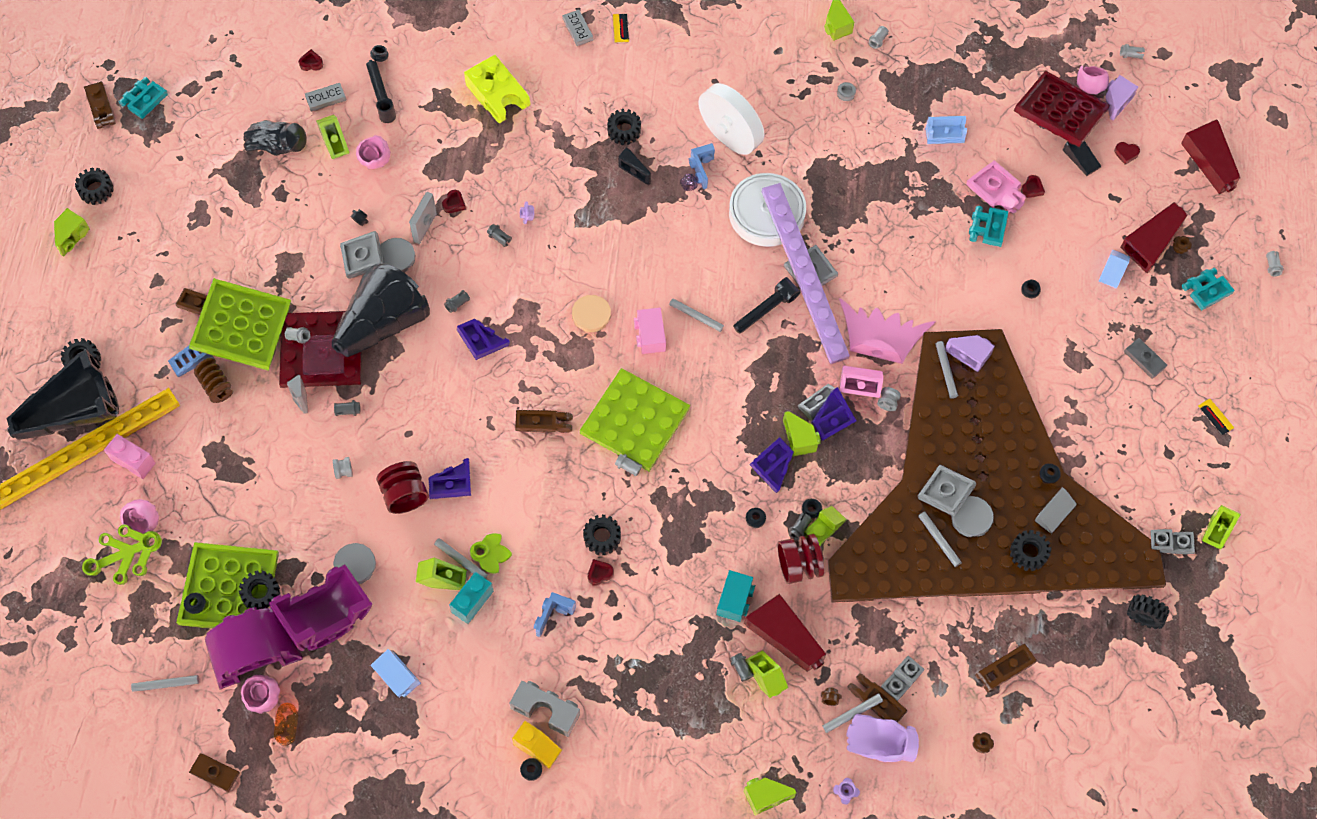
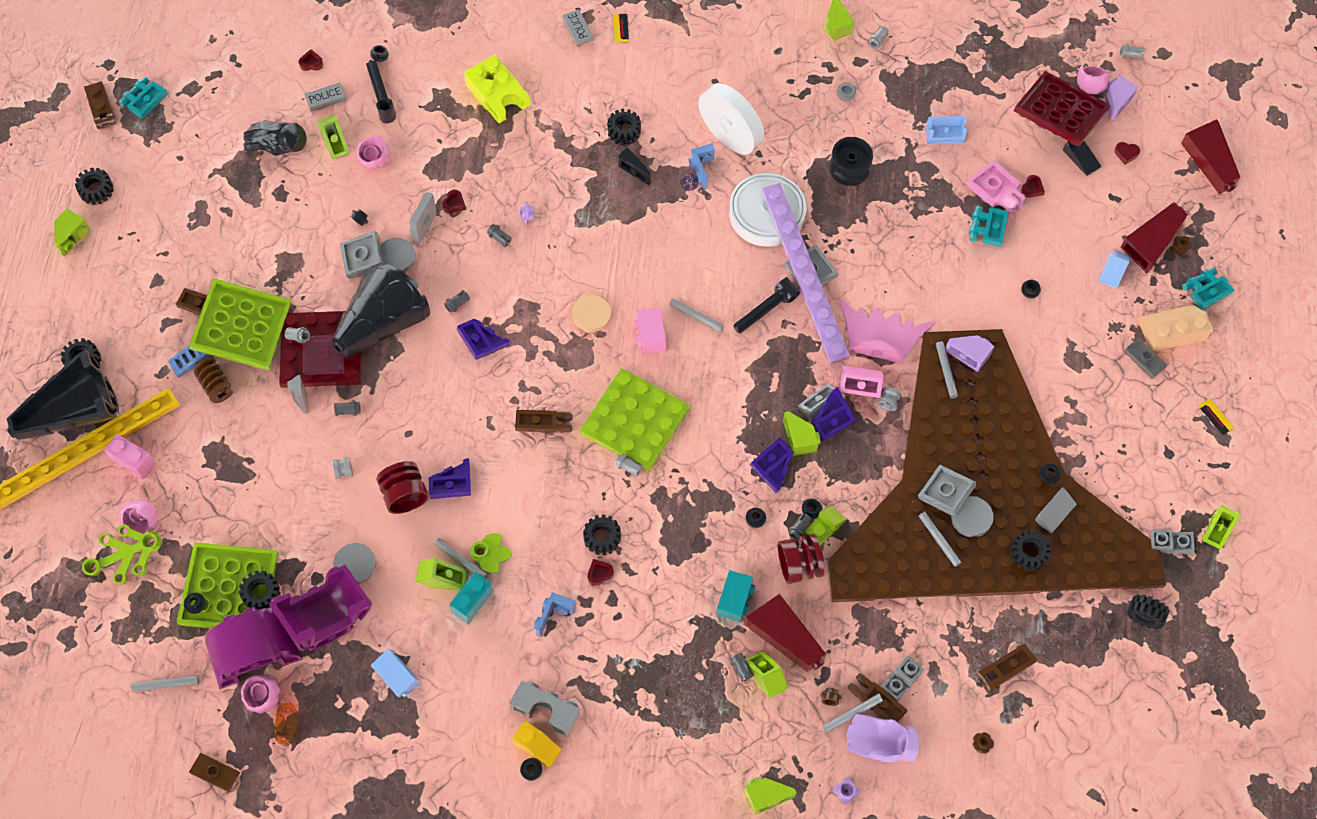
light grey pin [1266,251,1284,277] -> none
none -> black wheel [829,137,873,186]
none -> light nougat slope [1137,305,1213,352]

